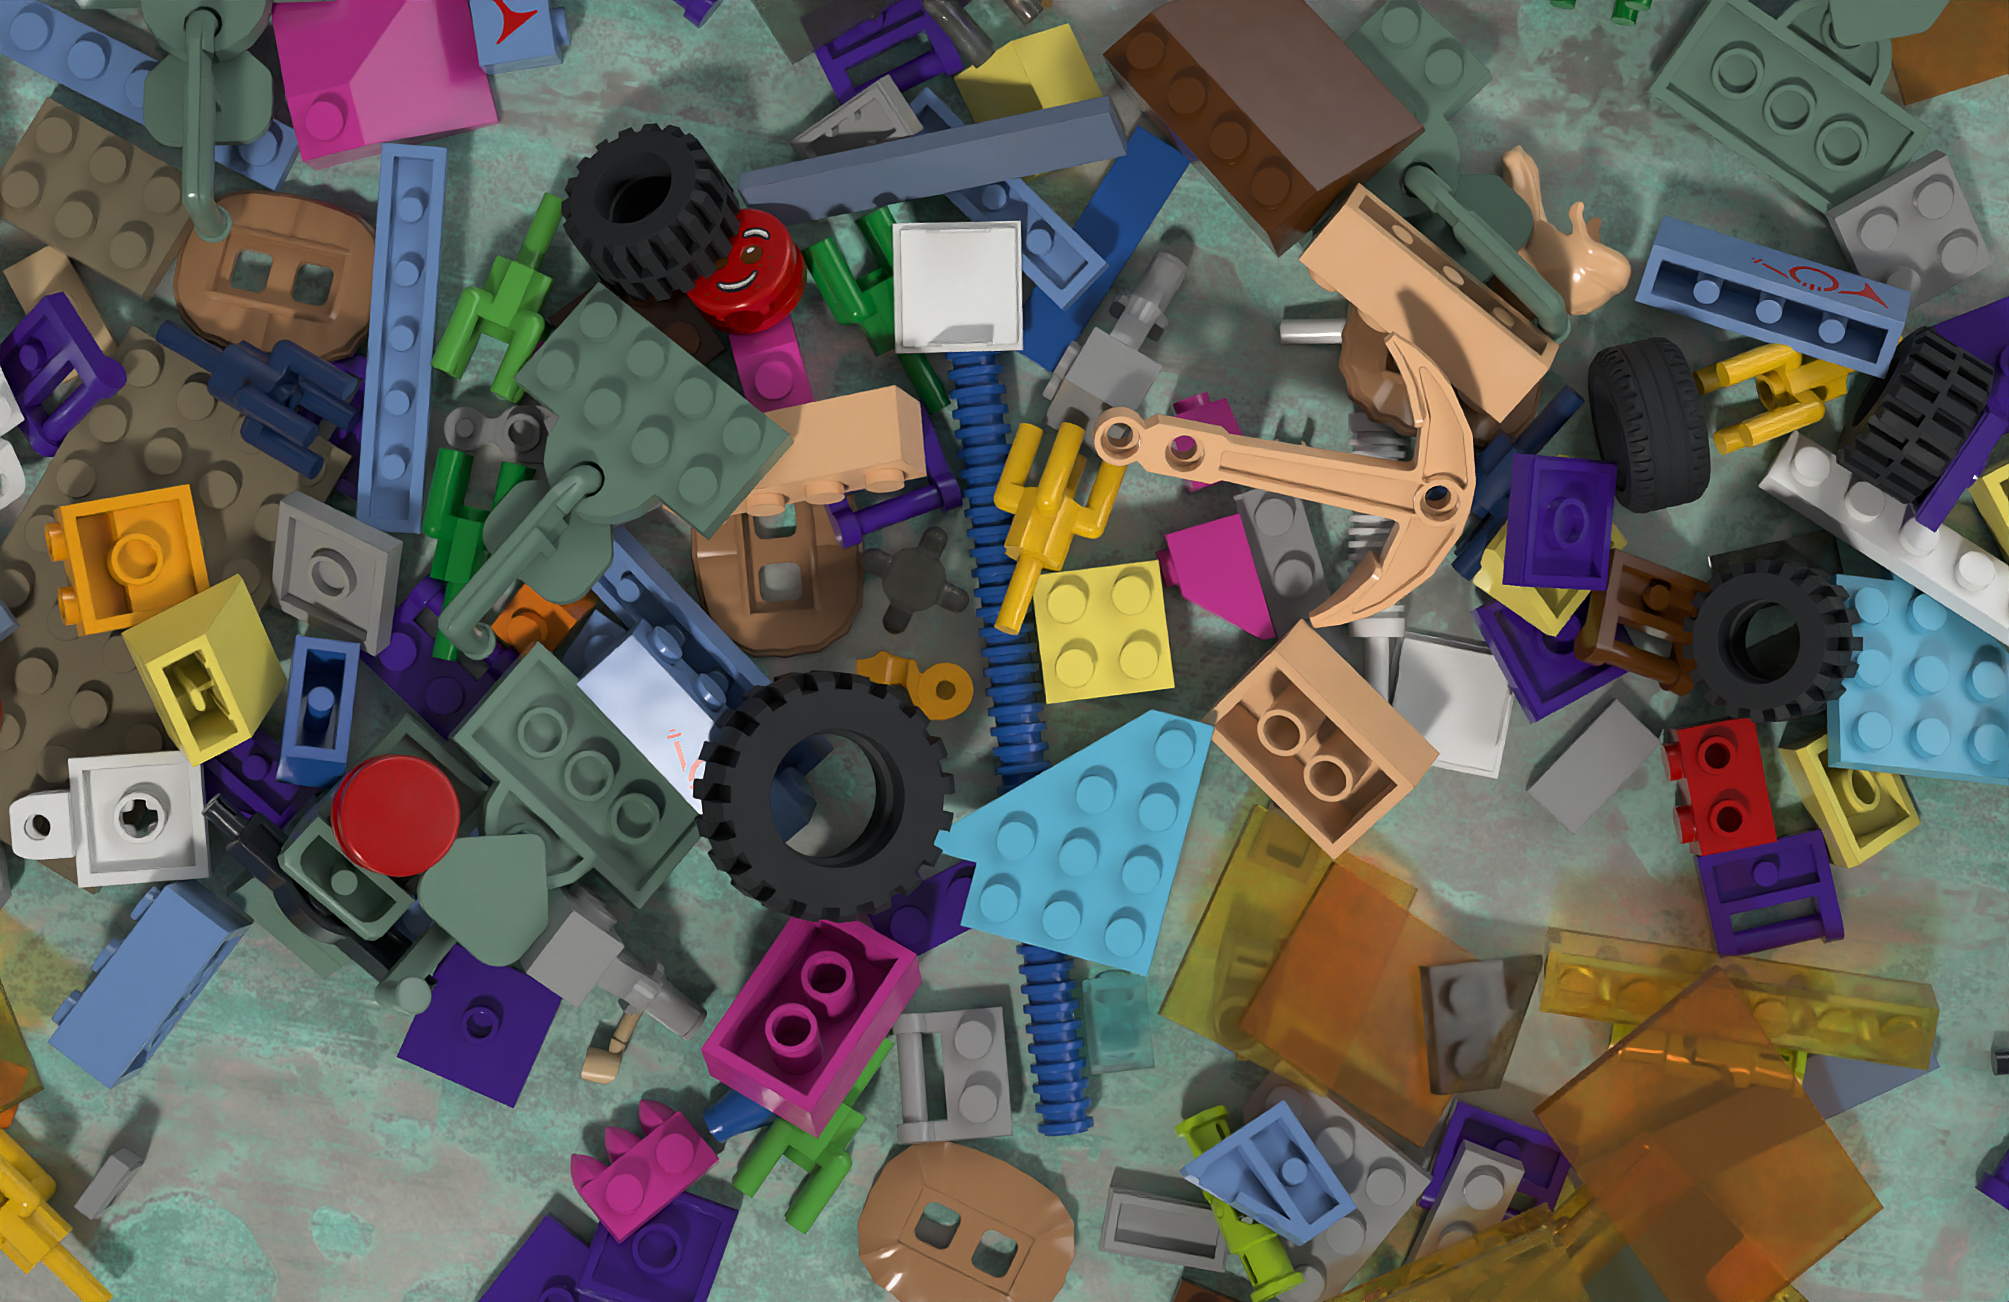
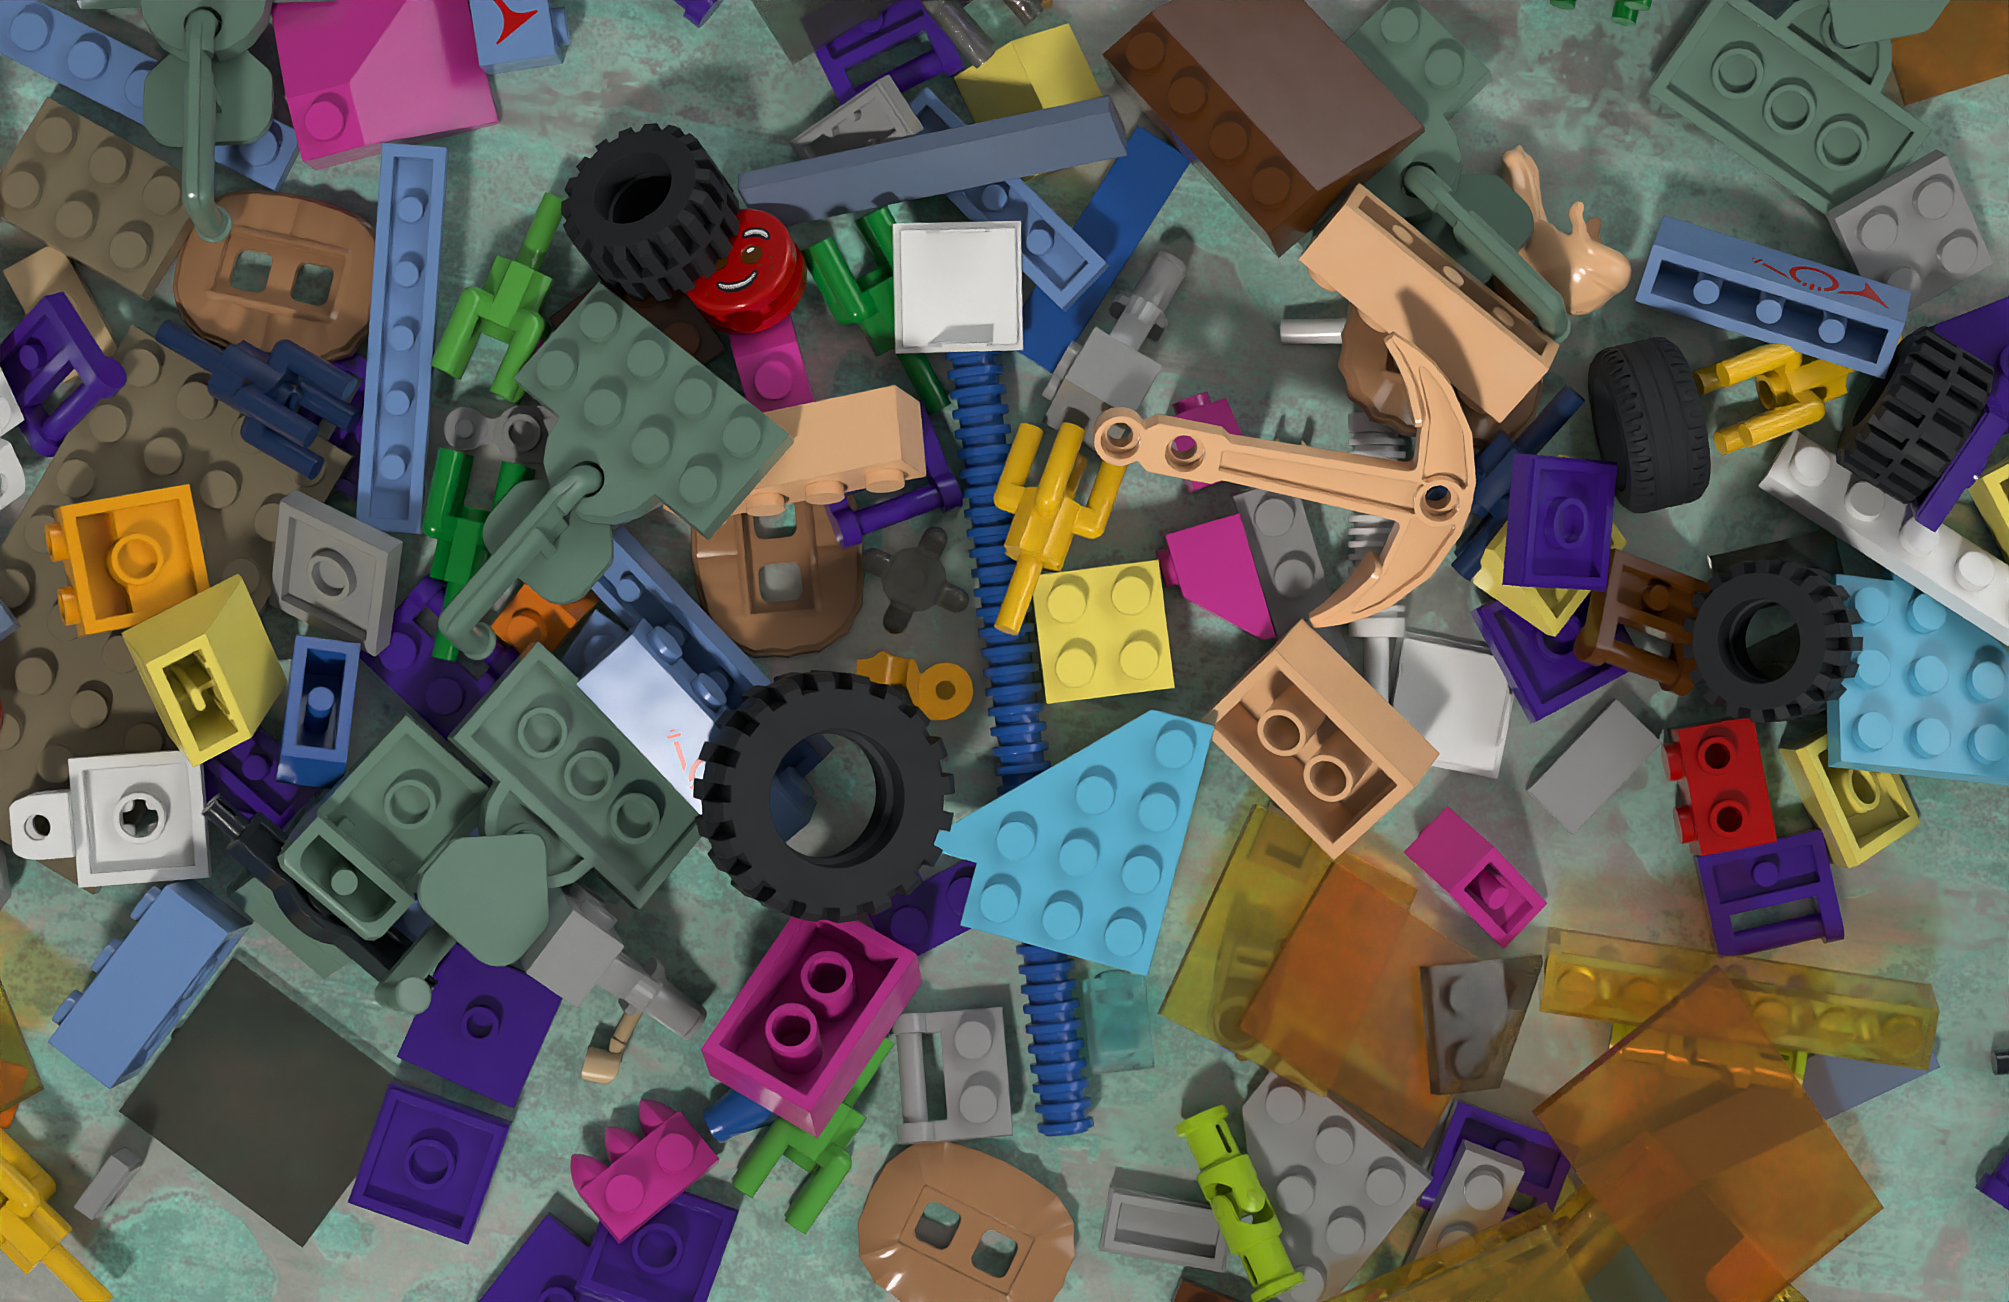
red head [330,754,461,877] -> none
medium blue wing [1179,1100,1357,1246] -> none
none -> clear smoke piece [119,957,405,1248]
none -> dark purple plate [348,1080,513,1245]
none -> dark pink slope [1404,806,1547,949]

